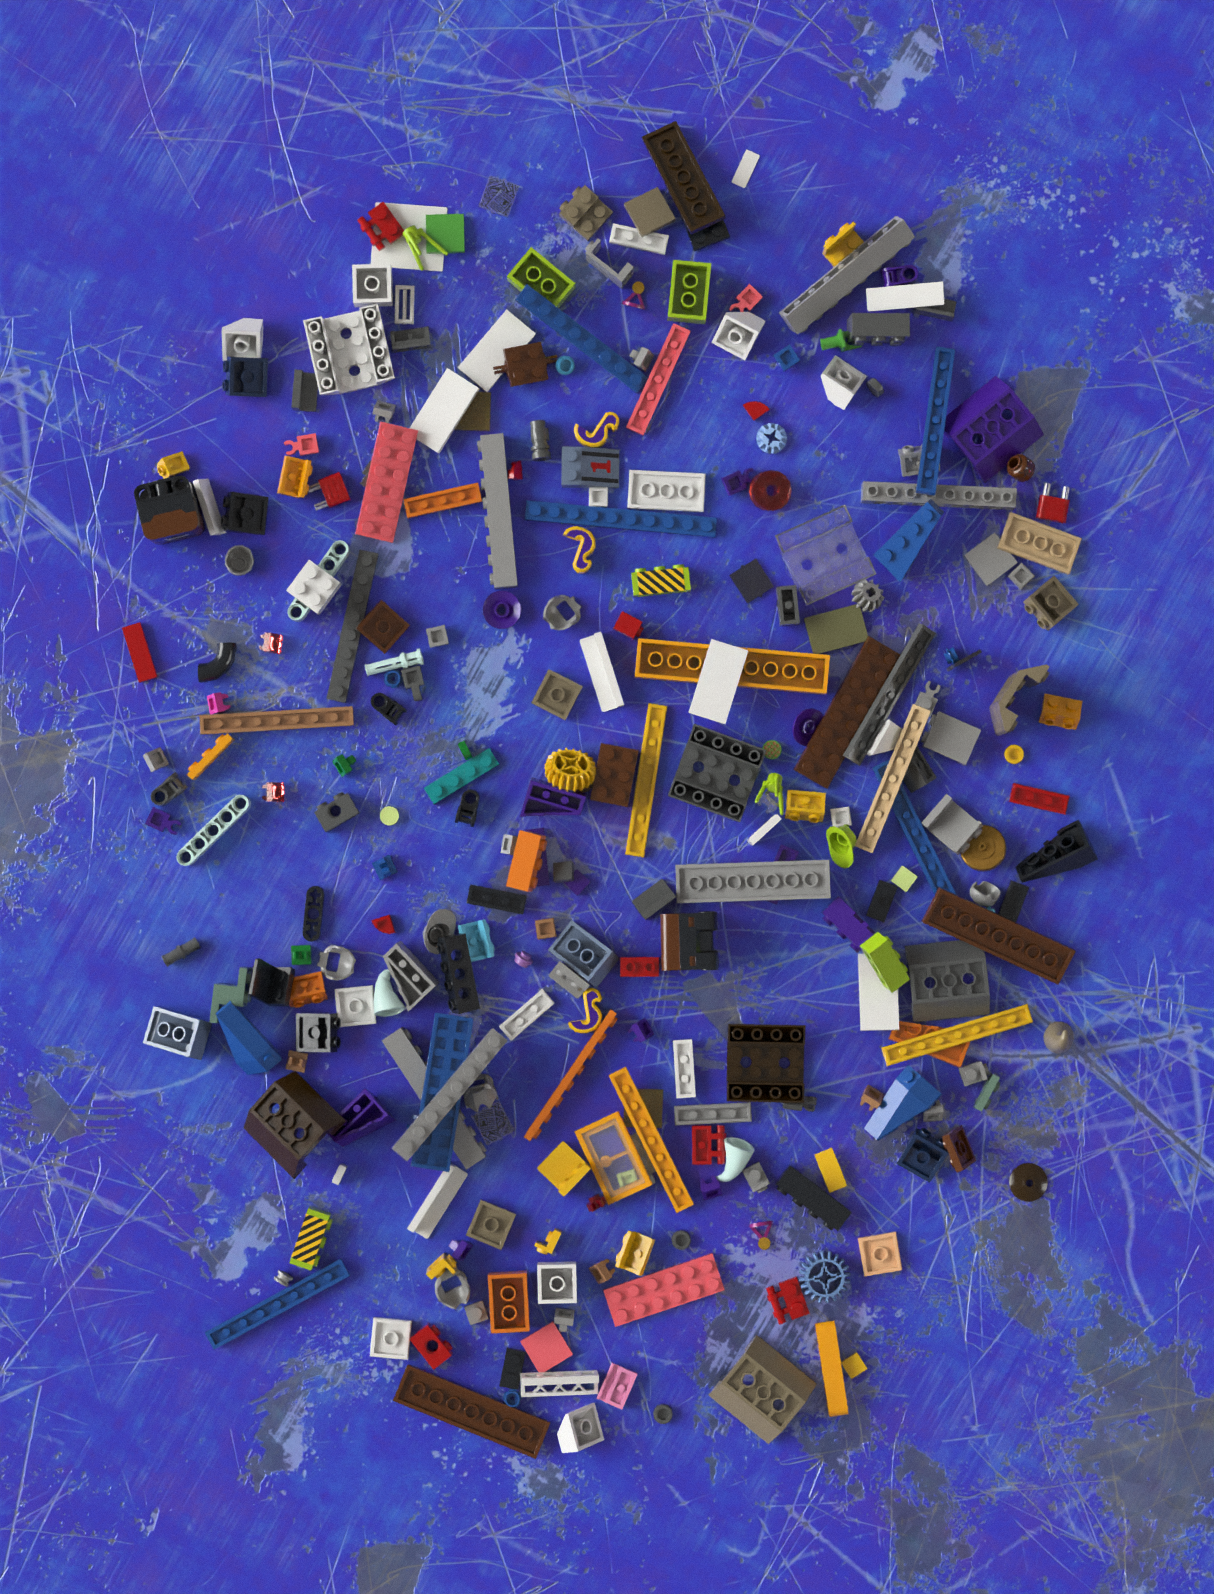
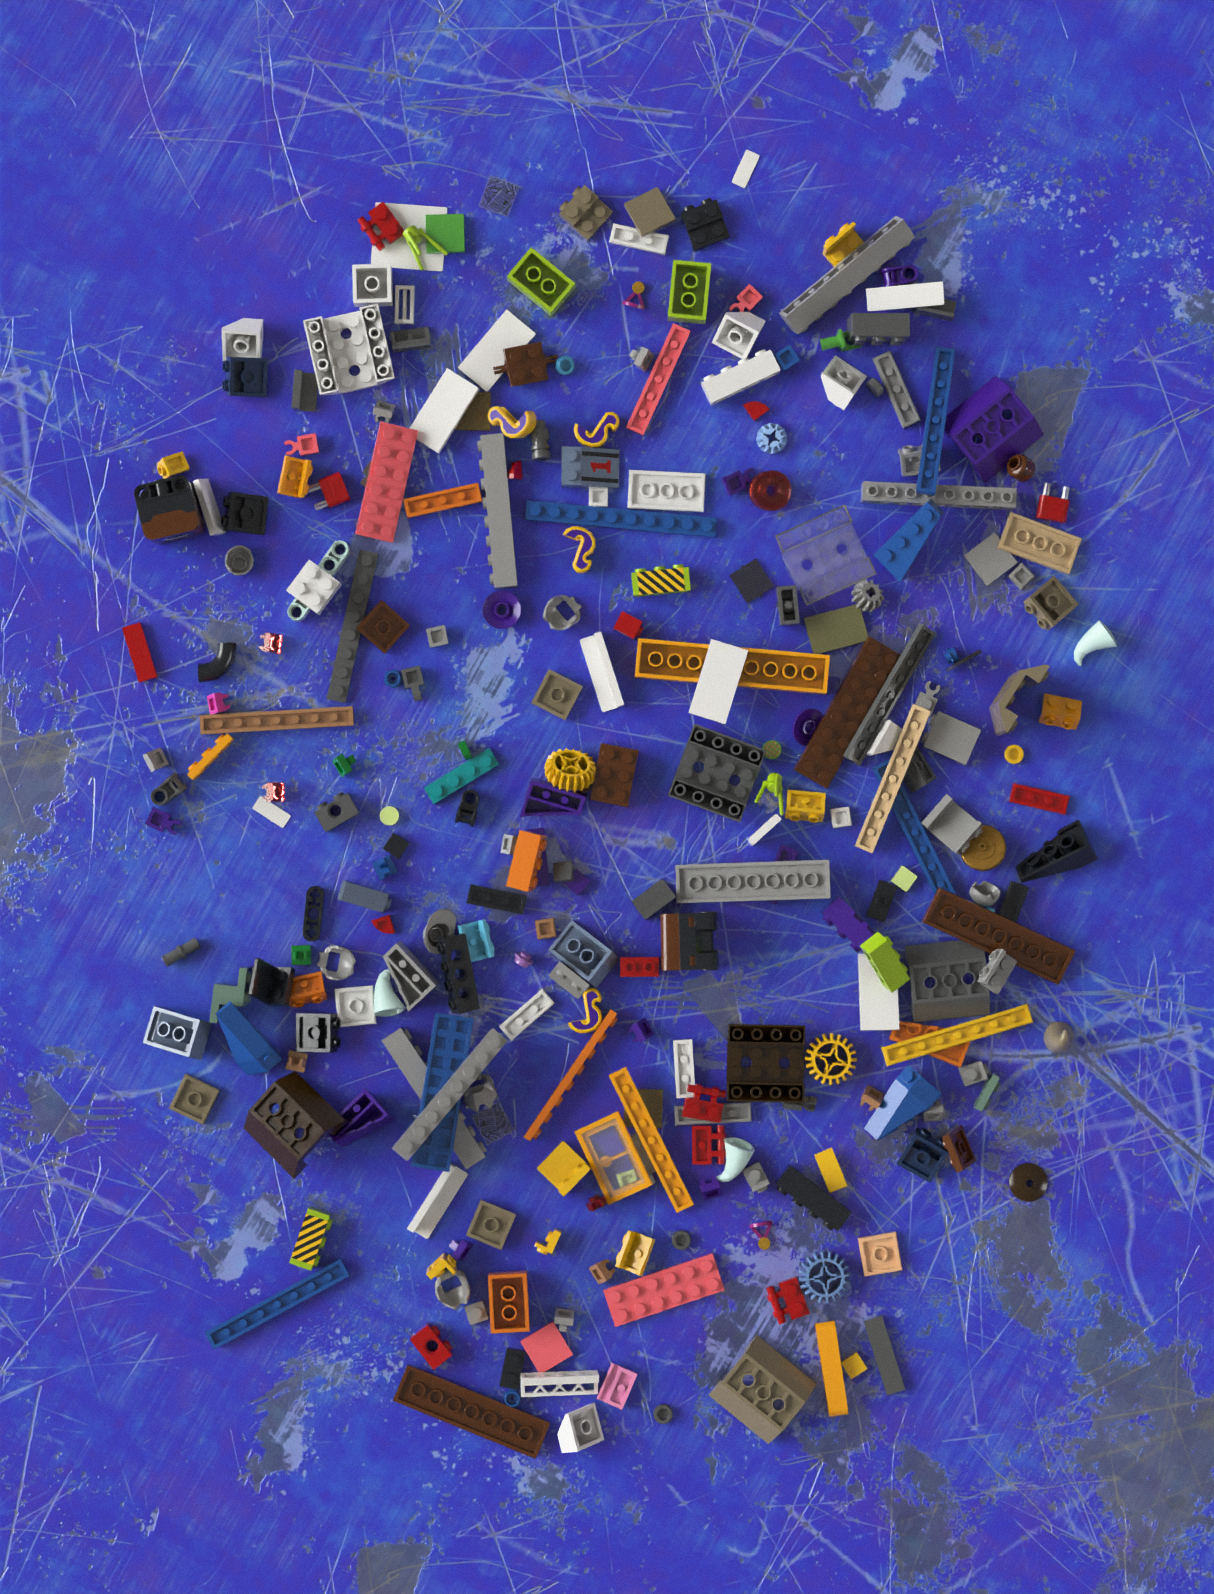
light aqua beam [176,795,251,866] -> none
light grey bush [274,1270,293,1287] -> none
white tile [332,1163,348,1185] -> none
light aqua pin [365,648,424,676] -> none
white tile [370,1317,412,1360] -> none
black piece [371,693,408,725] -> none
blue plate [515,284,648,393] -> none
white brick [537,1261,577,1304] -> none
light grey panel [585,238,634,289] -> none
yellow tile [625,703,667,857] -> none
dark brown plate [642,121,726,235] -> none
lime piece [826,824,857,868] -> none
none -> dark tan tile [169,1073,220,1125]
none -> white sticker [253,796,291,828]
none -> sand blue slope [337,881,392,913]
none -> black tile [383,833,410,859]
none -> yellow animal [488,406,537,439]
none -> red plate [682,1084,726,1123]
none -> white brick [701,349,781,406]
none -> yellow gear [805,1033,857,1085]
none -> dark grey tile [863,1315,906,1395]
none -> light grey tile [872,351,921,429]
none -> light grey bracket [977,949,1017,994]
none -> light aqua hat [1074,620,1117,666]

